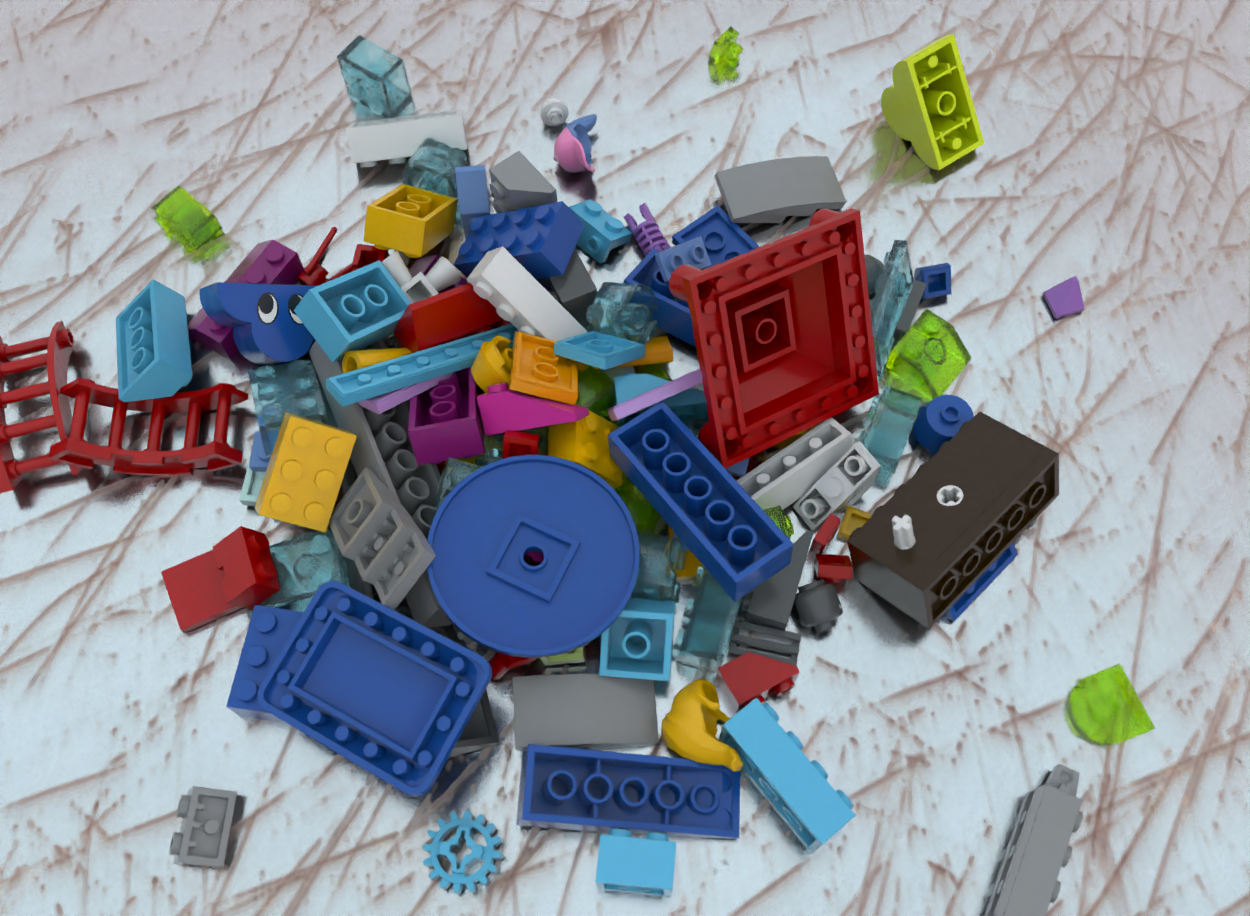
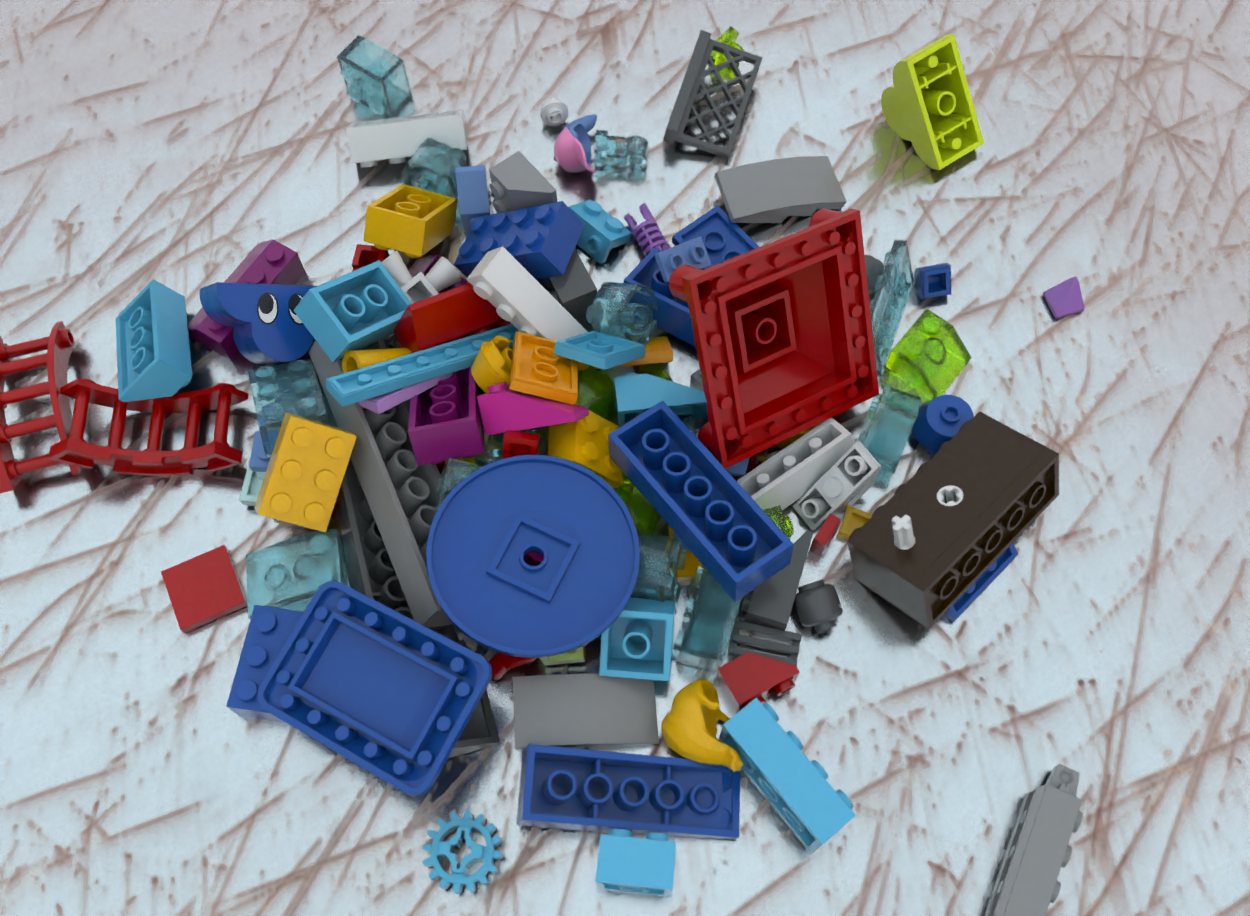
clear neon green brick [151,186,222,251] -> none
light grey bracket [169,786,237,868] -> none
red brick [213,526,280,610] -> none
red plant [296,227,353,286] -> none
light grey slope [329,467,436,610] -> none
lavender tile [607,369,702,422] -> none
red plate [814,554,853,583] -> none
dark grey tile [890,280,927,348] -> none
clear neon green tile [1067,664,1155,746] -> none
none -> clear light blue leg [594,130,649,170]
none -> dark grey fence [663,30,763,159]

